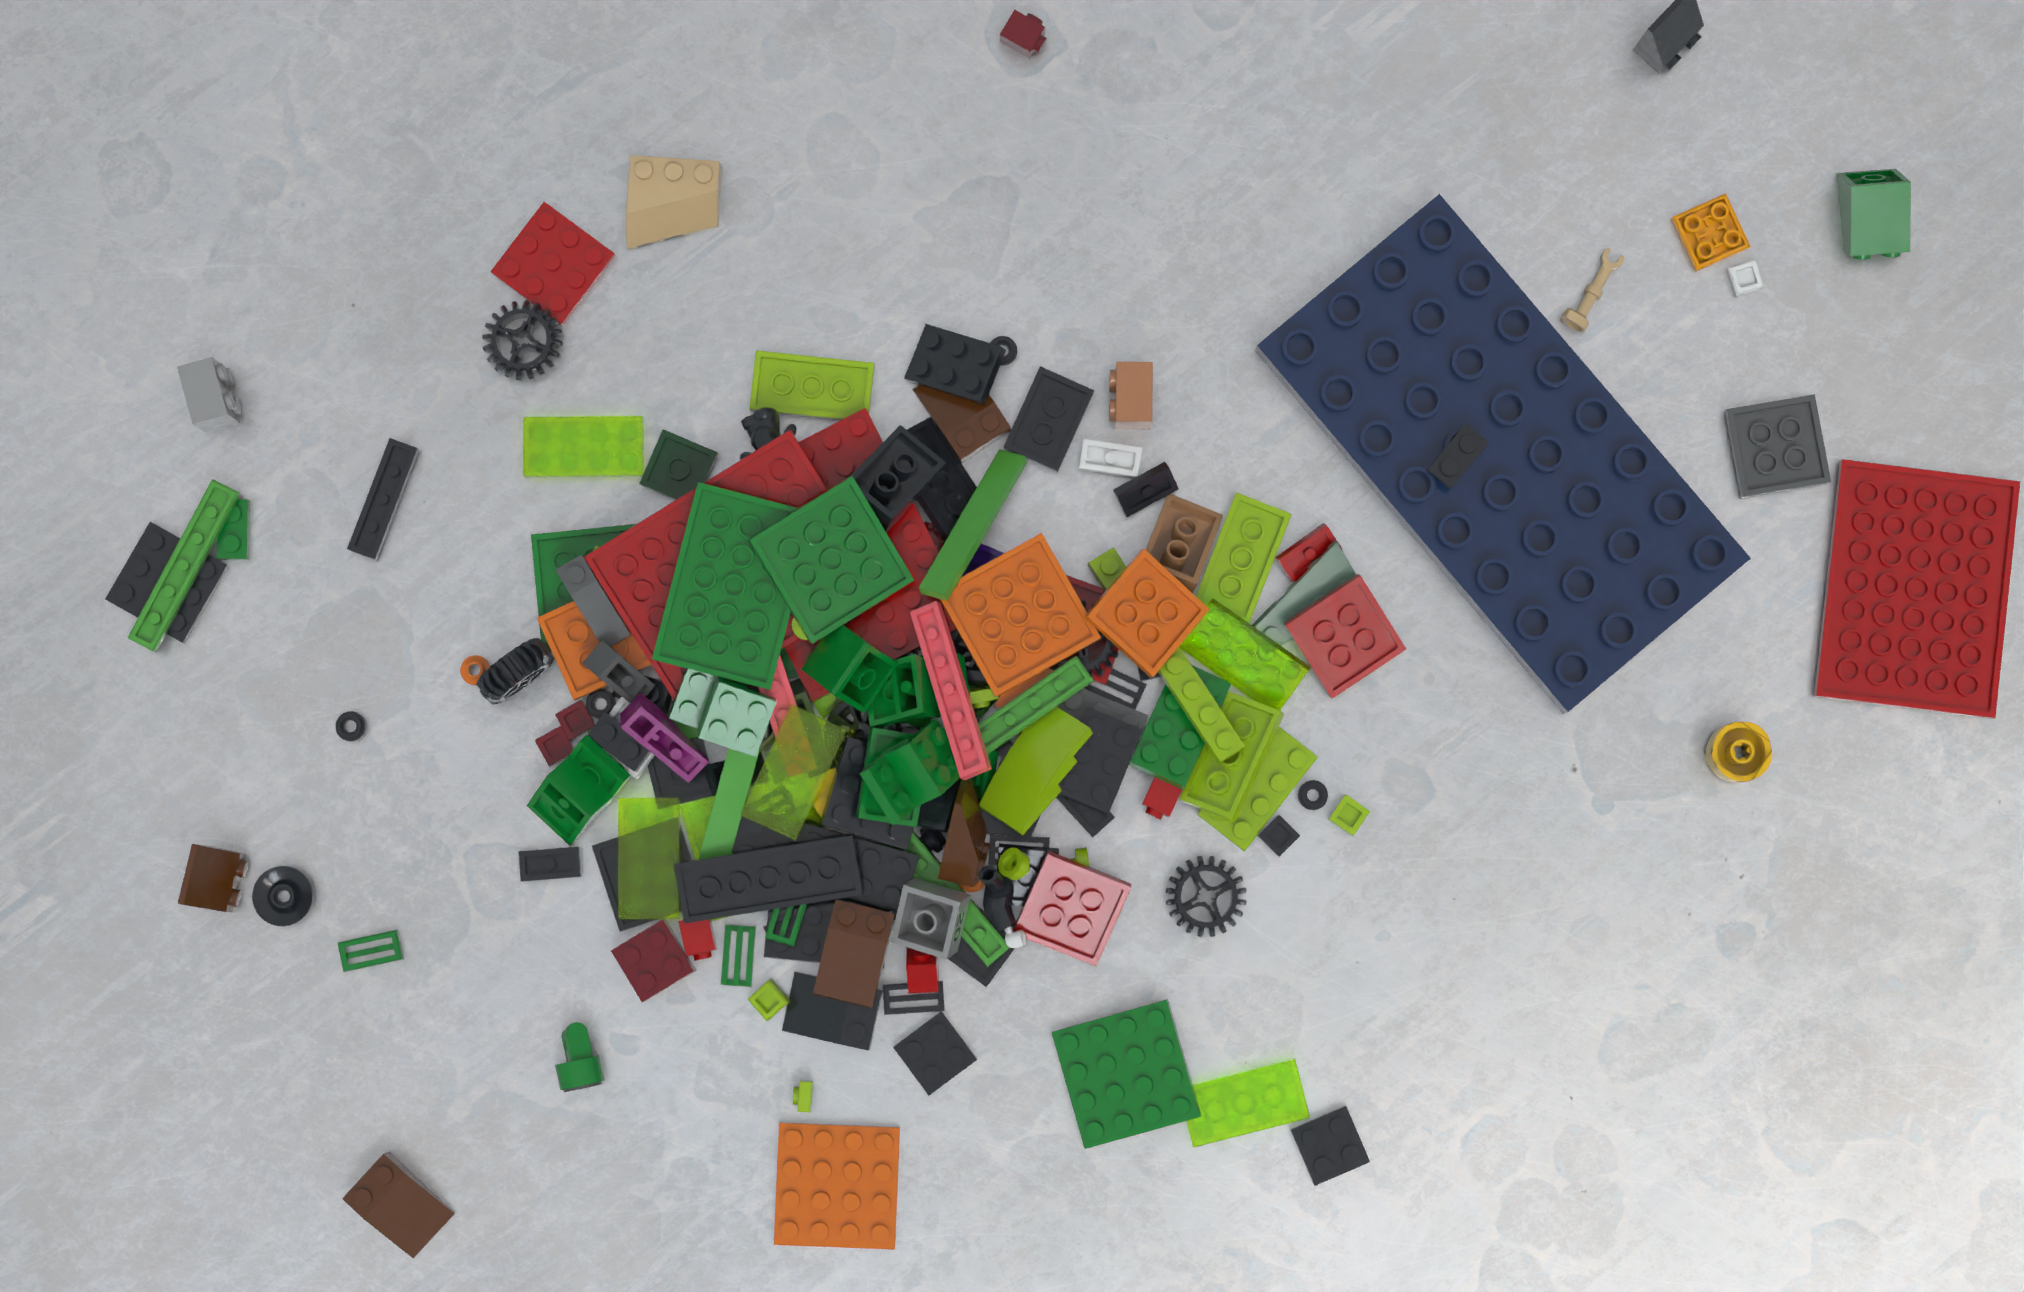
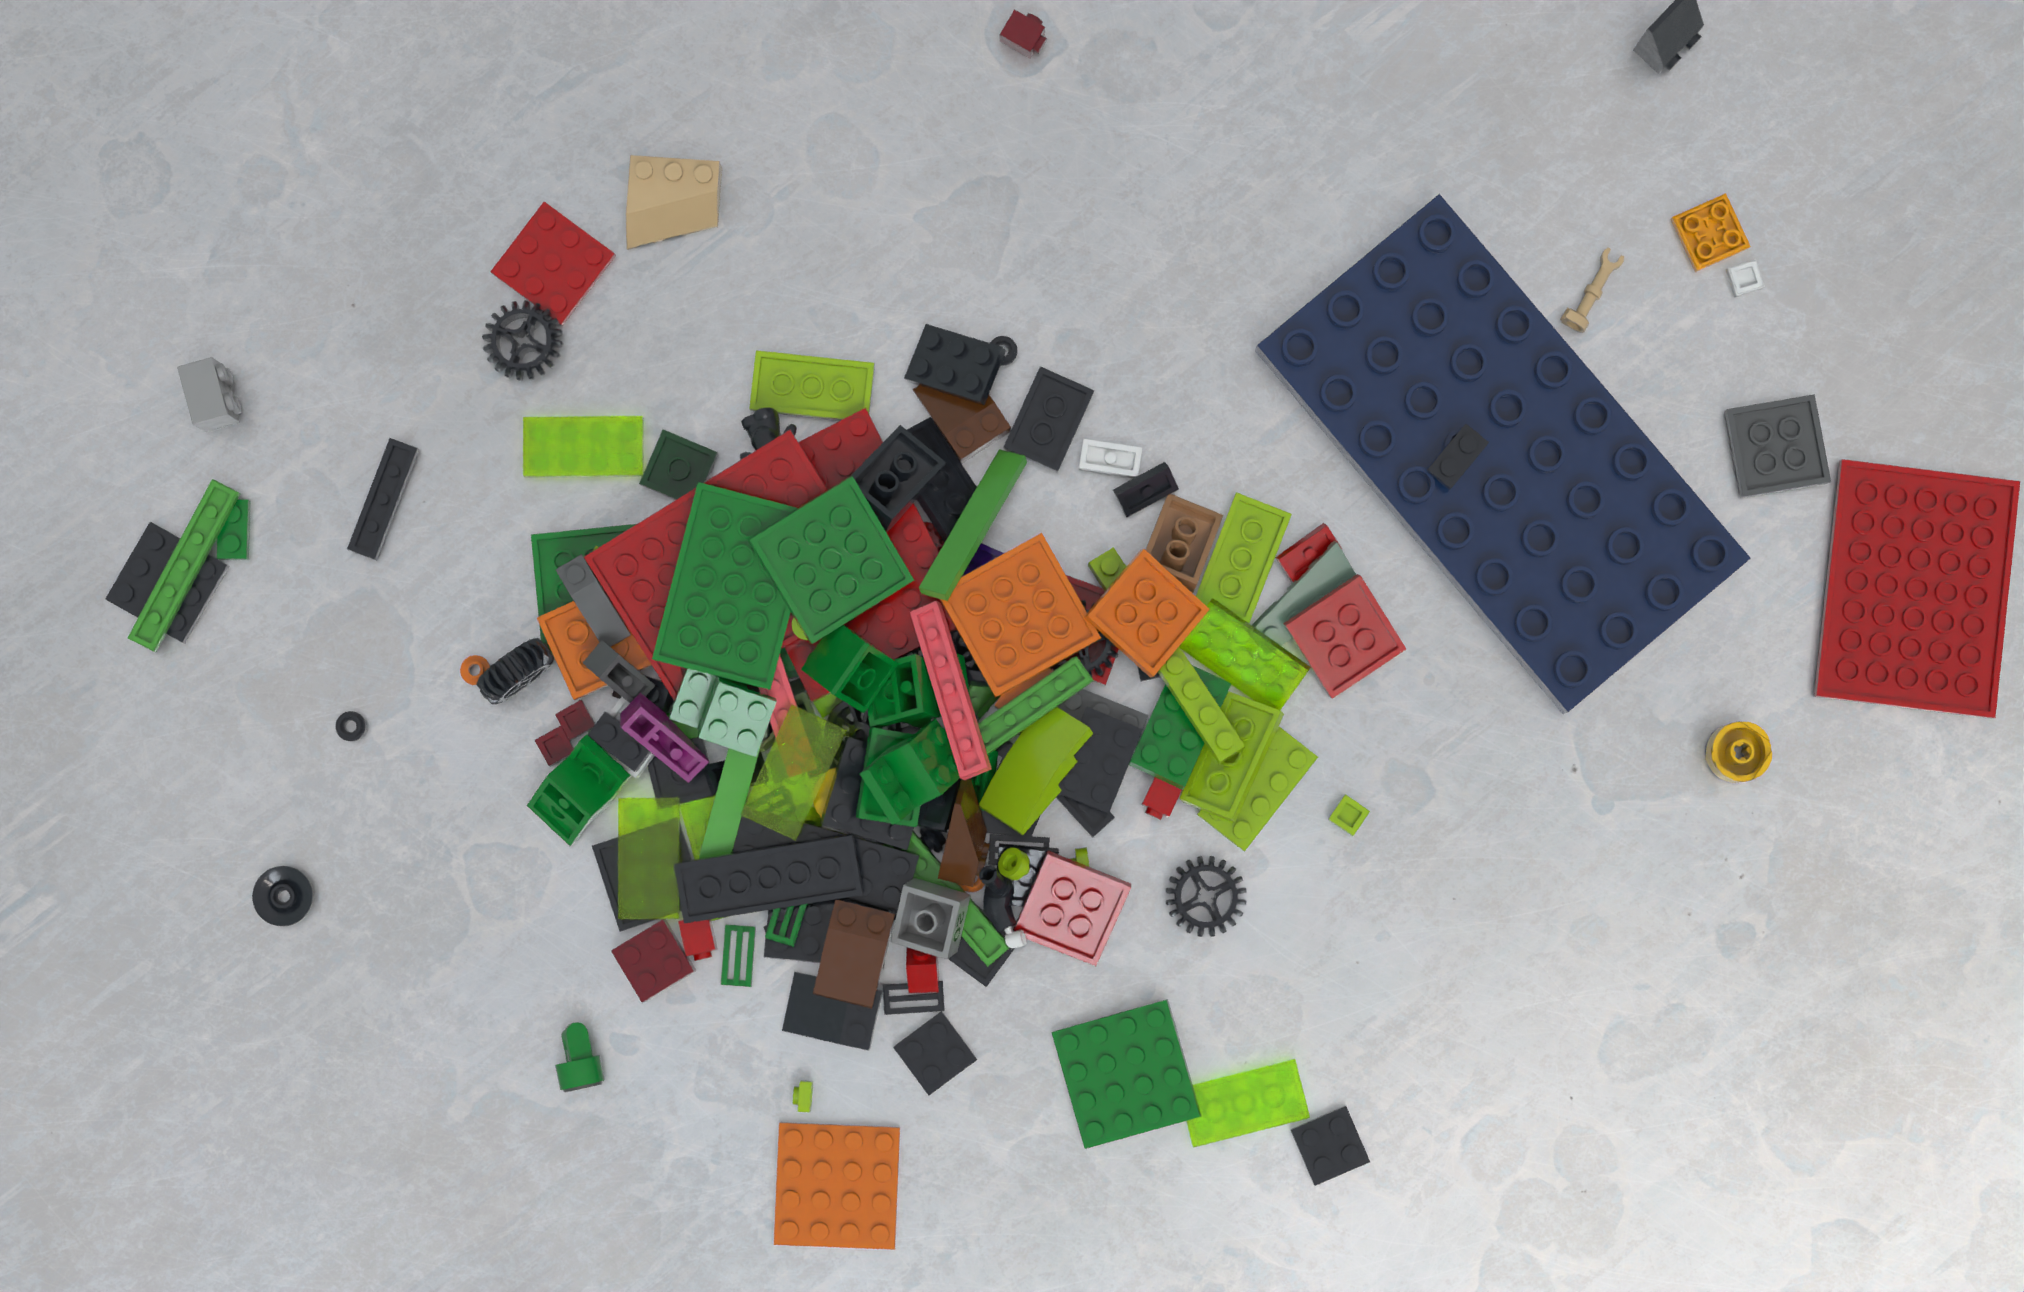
reddish brown slope [177,844,248,912] -> none
green tile [338,930,404,972] -> none
reddish brown slope [342,1152,455,1258] -> none
black plate [518,847,582,882] -> none
black plate [586,689,616,719] -> none
lime tile [748,978,791,1021] -> none
lime plate [969,686,999,708] -> none
black tile [1084,668,1147,710] -> none
nougat brick [1109,362,1153,430] -> none
black plate [1258,815,1300,857] -> none
black plate [1298,780,1328,810] -> none
slope [1837,169,1911,260] -> none

